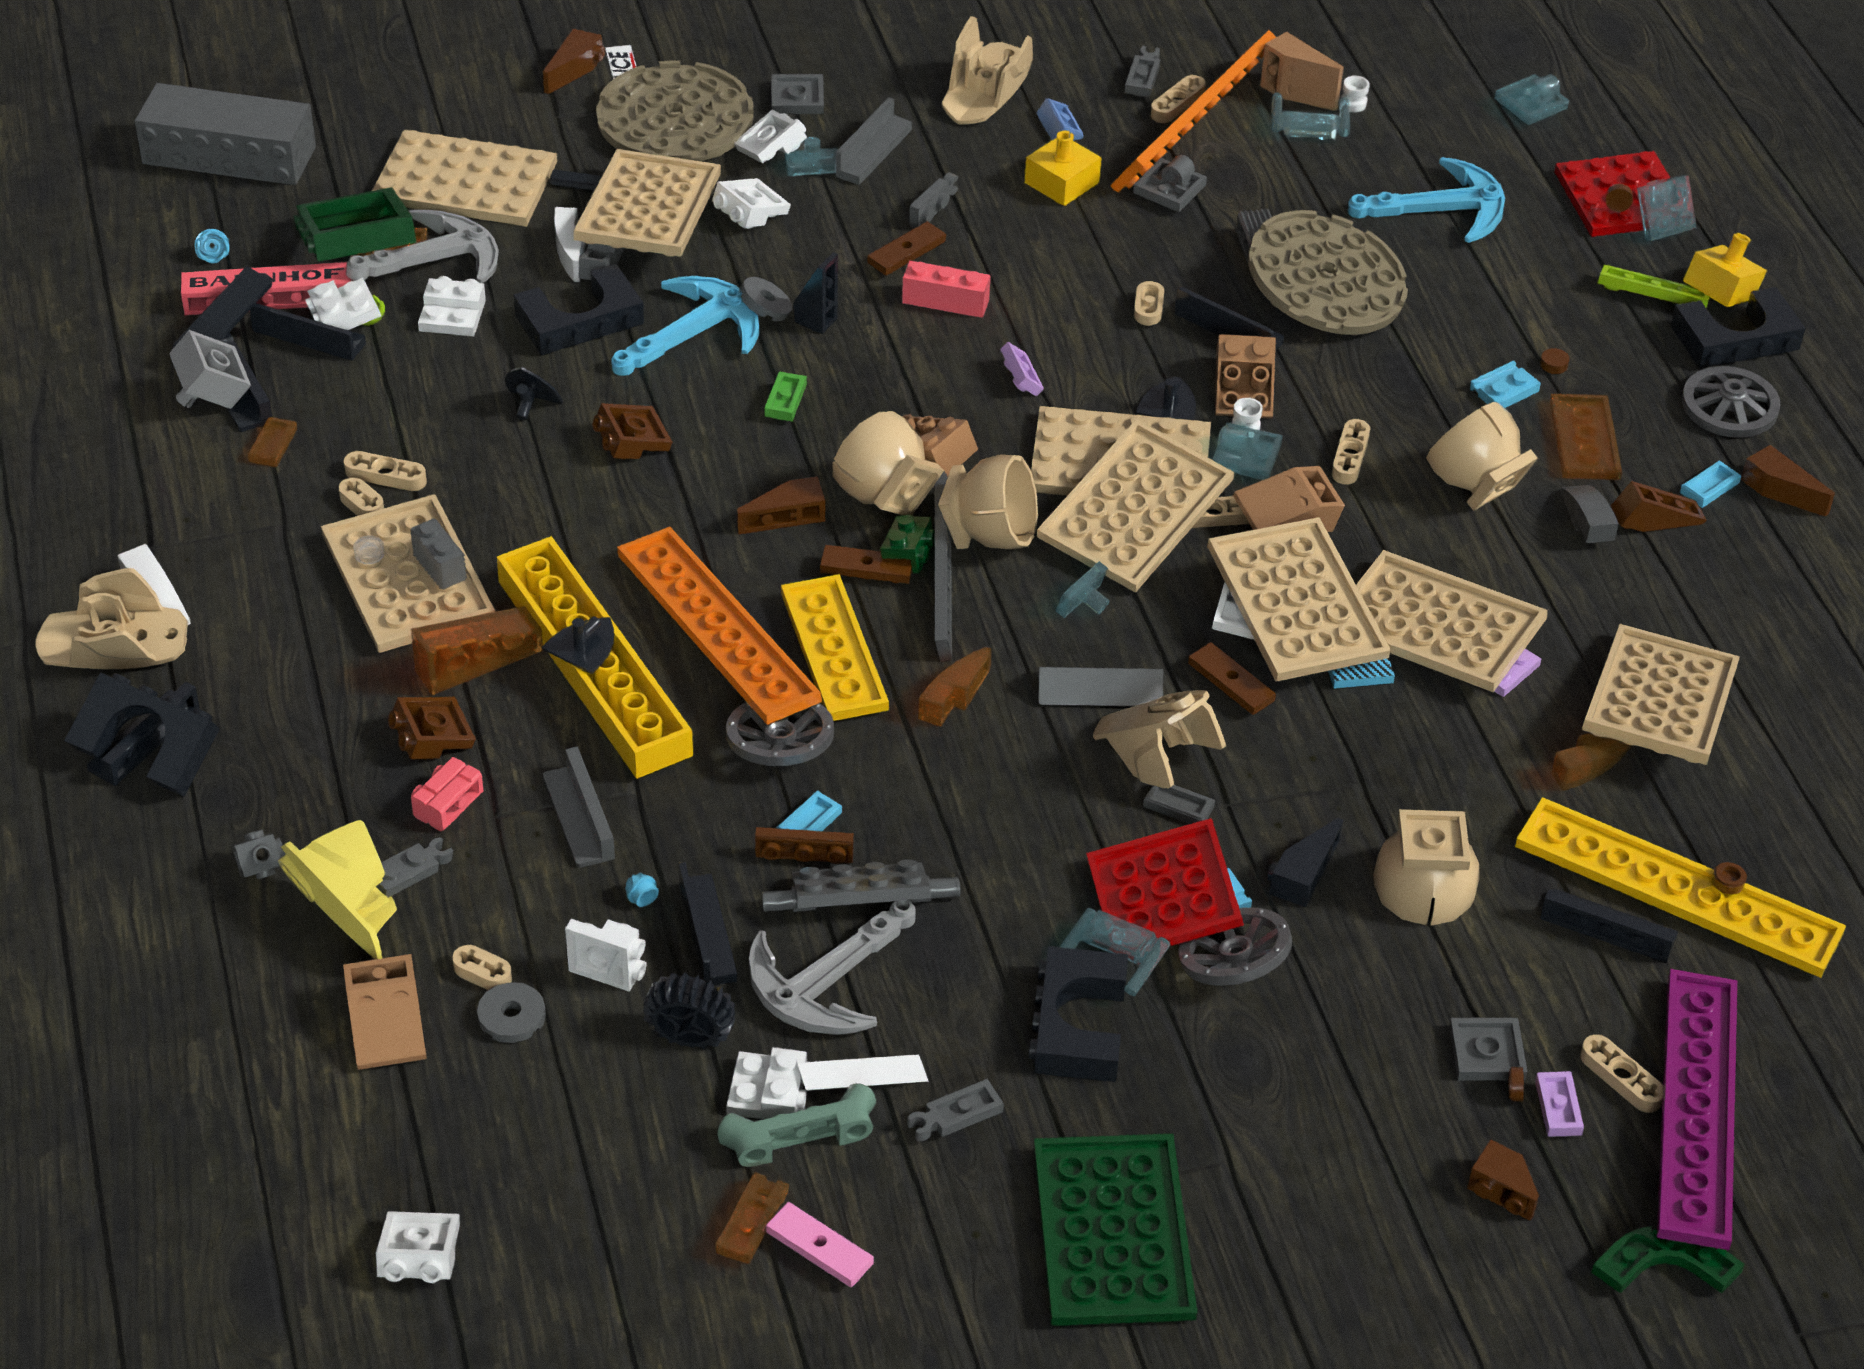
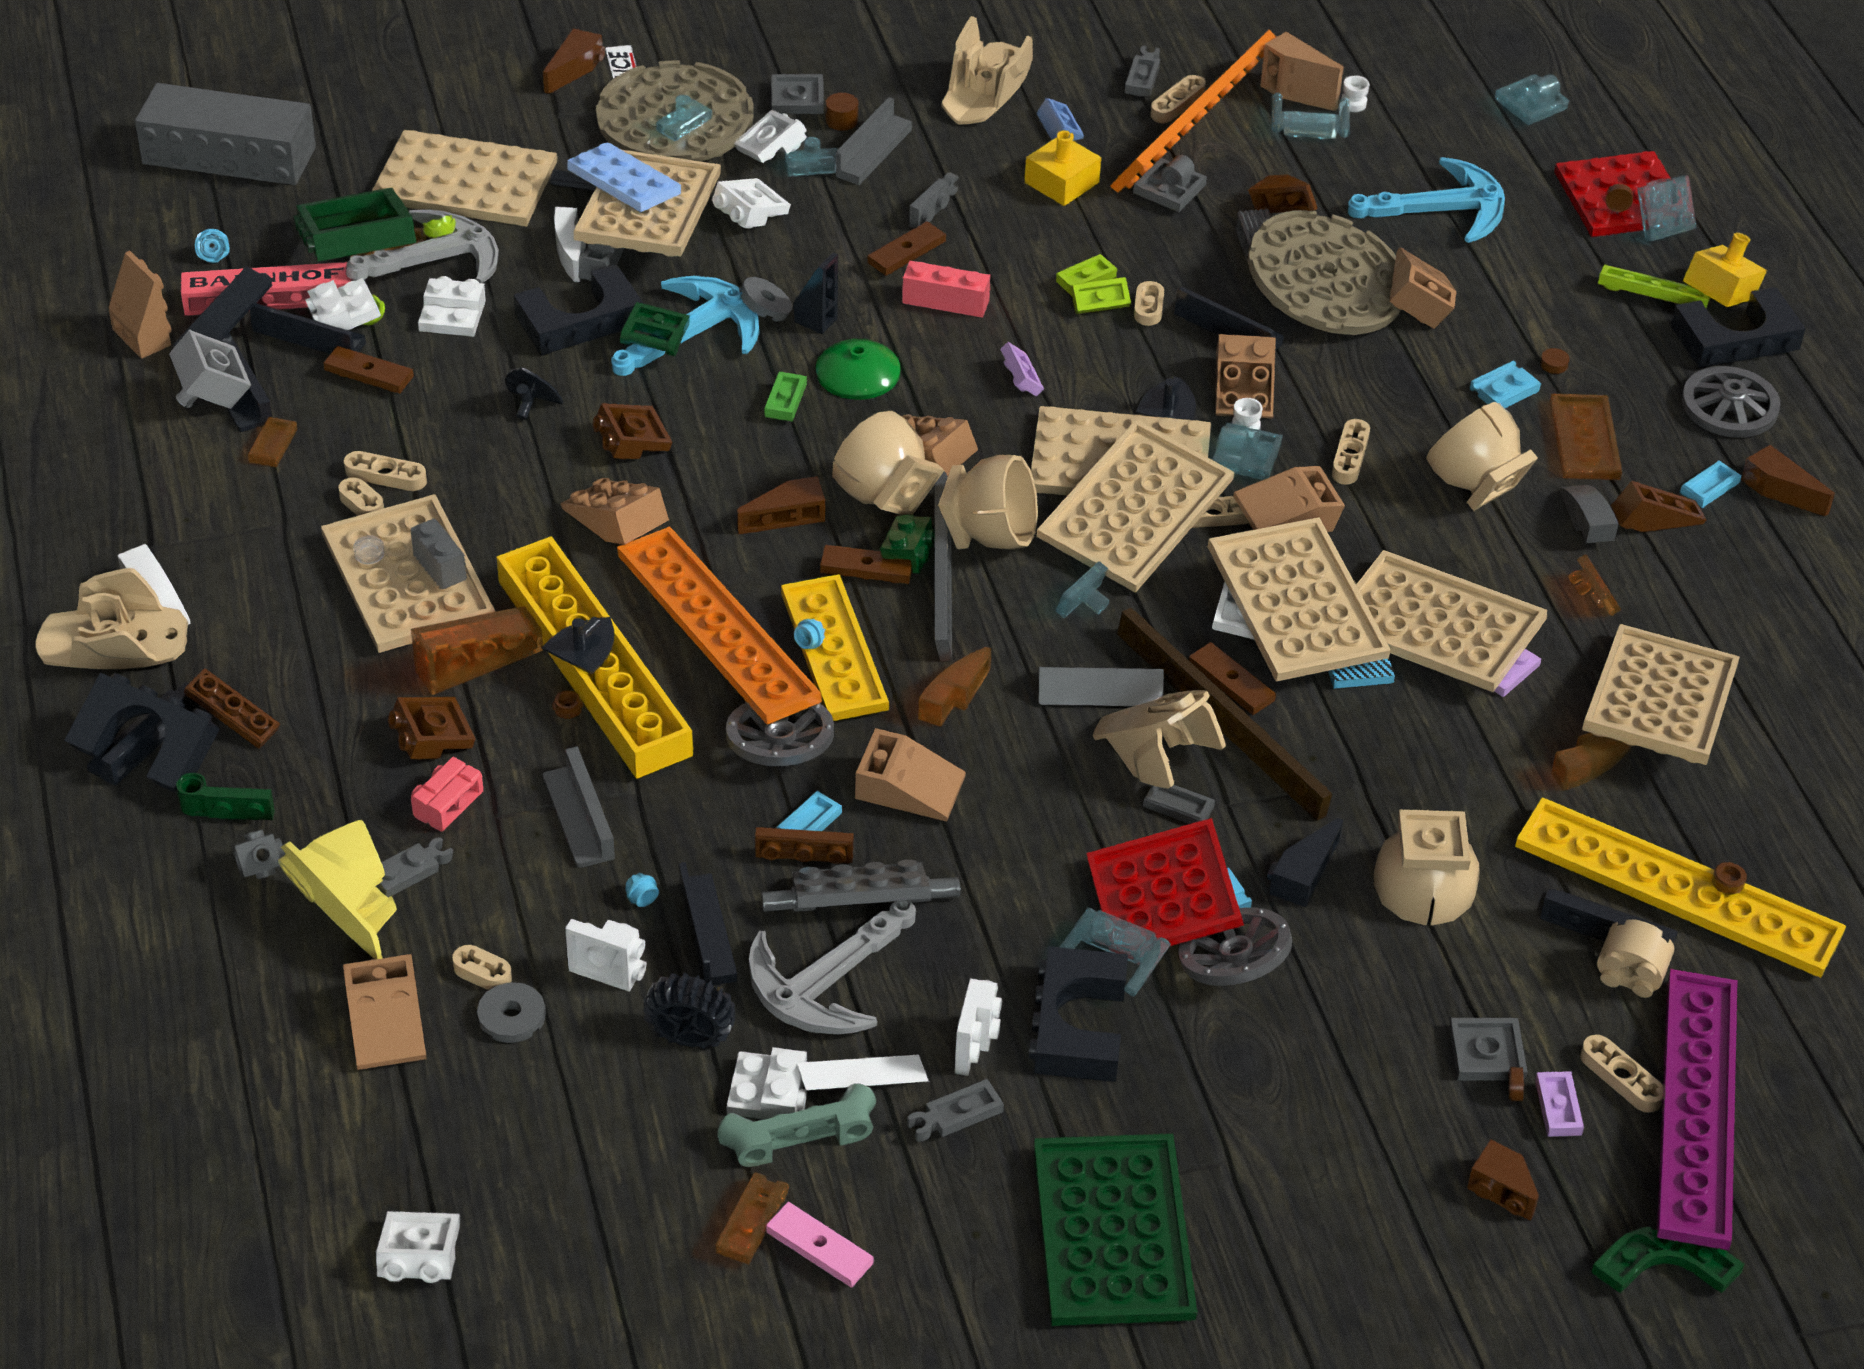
none -> medium nougat slope [109,251,171,359]
none -> dark green plate [176,773,275,820]
none -> reddish brown tile [184,668,280,749]
none -> reddish brown tile [323,346,414,394]
none -> lime plate [422,215,456,239]
none -> reddish brown plate [552,690,583,719]
none -> medium nougat slope [560,478,669,545]
none -> light blue plate [567,142,681,212]
none -> dark green plate [620,302,690,357]
none -> clear light blue tile [656,95,712,142]
none -> medium azure plate [794,619,826,649]
none -> green dish [816,339,900,400]
none -> reddish brown piece [826,93,858,131]
none -> medium nougat slope [855,728,966,821]
none -> white plate [955,978,1002,1076]
none -> lime plate [1056,254,1117,296]
none -> lime plate [1071,277,1131,314]
none -> dark brown plate [1117,608,1332,821]
none -> reddish brown slope [1248,174,1318,213]
none -> medium nougat slope [1389,247,1456,329]
none -> clear orange plate [1568,554,1621,616]
none -> tan brick [1597,920,1674,998]

